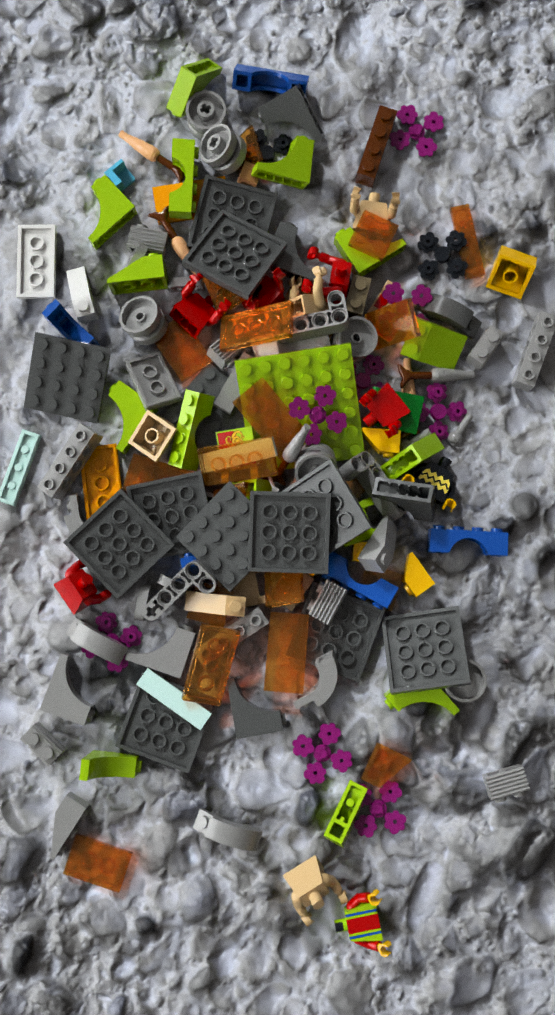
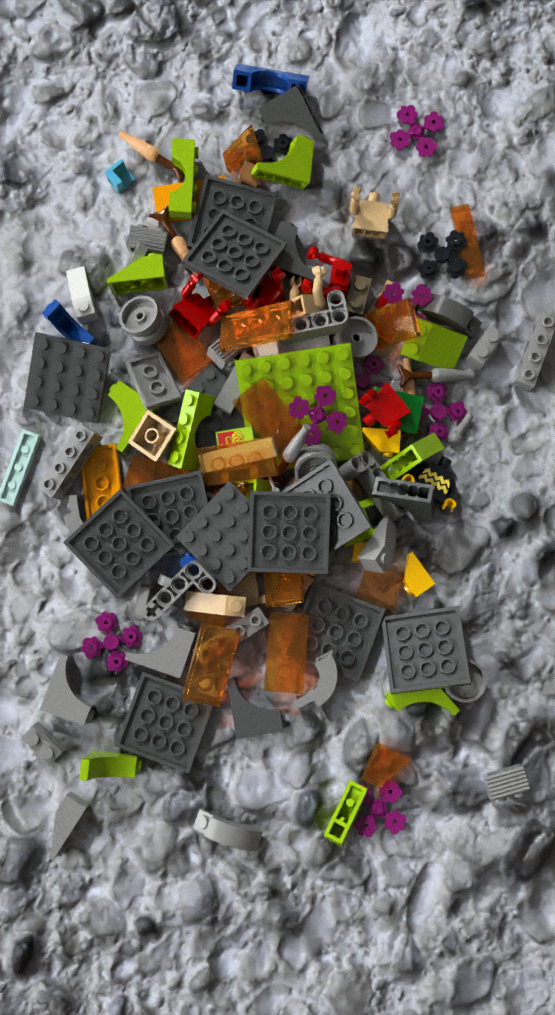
white plate [16,224,57,299] -> none
red torso [54,560,112,615] -> none
clear orange tile [63,833,133,893] -> none
light grey arch [66,617,128,666] -> none
lime arch [88,175,137,250] -> none
light aqua tile [136,668,212,730] -> none
lime arch [166,58,222,118] -> none
light grey beam [168,277,203,292] -> none
light grey wheel [185,90,228,140] -> none
light grey wheel [199,124,247,175] -> none
tan torso [283,855,348,927] -> none
magenta plant [292,723,352,784] -> none
light grey brick [307,579,348,625] -> none
blue arch [321,552,399,610] -> none
lime arch [334,227,406,276] -> none
torso [334,889,392,957] -> none
clear orange plate [348,210,399,261] -> none
reddish brown arch [355,105,397,188] -> none
light grey bar [400,428,432,452] -> none
blue arch [427,525,508,557] -> none
yellow slope [486,245,537,300] -> none

